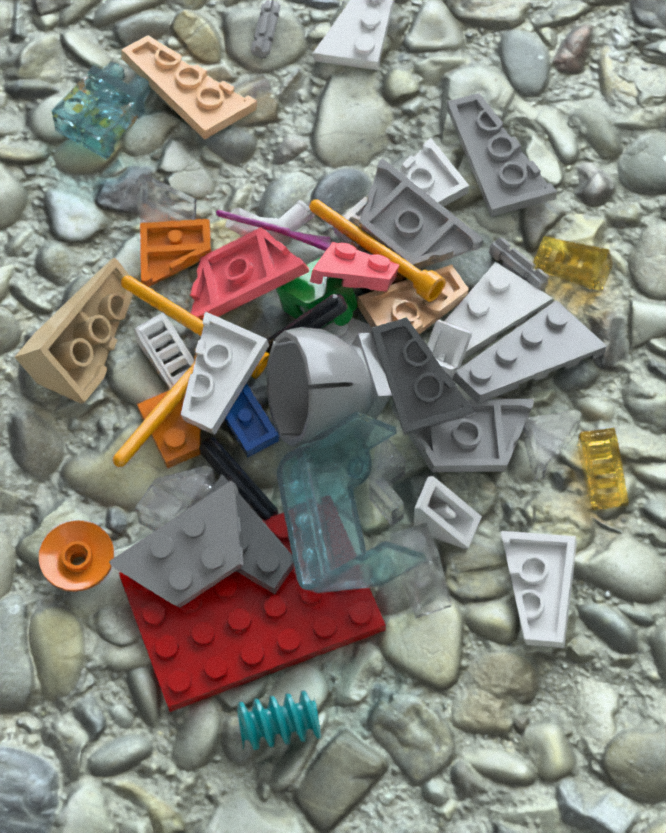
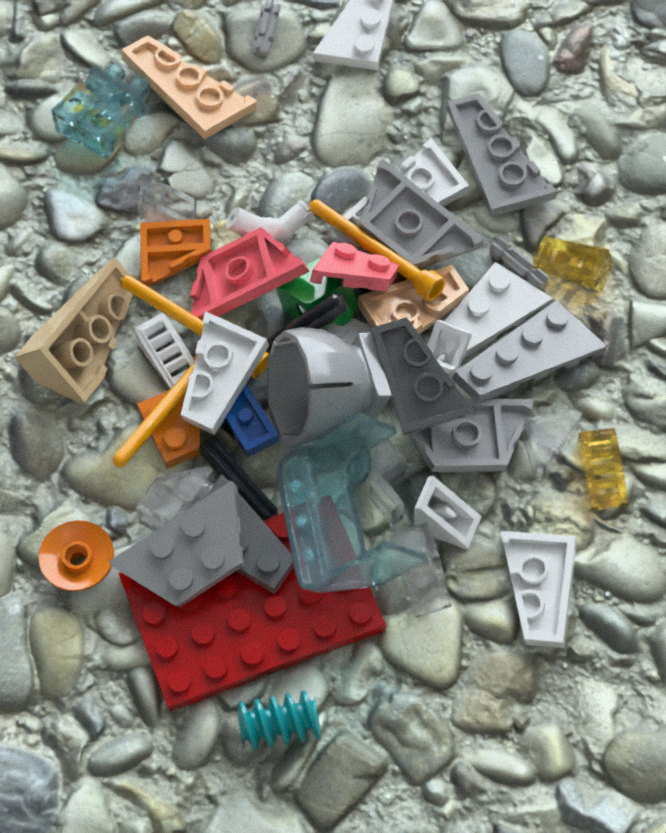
magenta piece [216,210,331,251] -> none

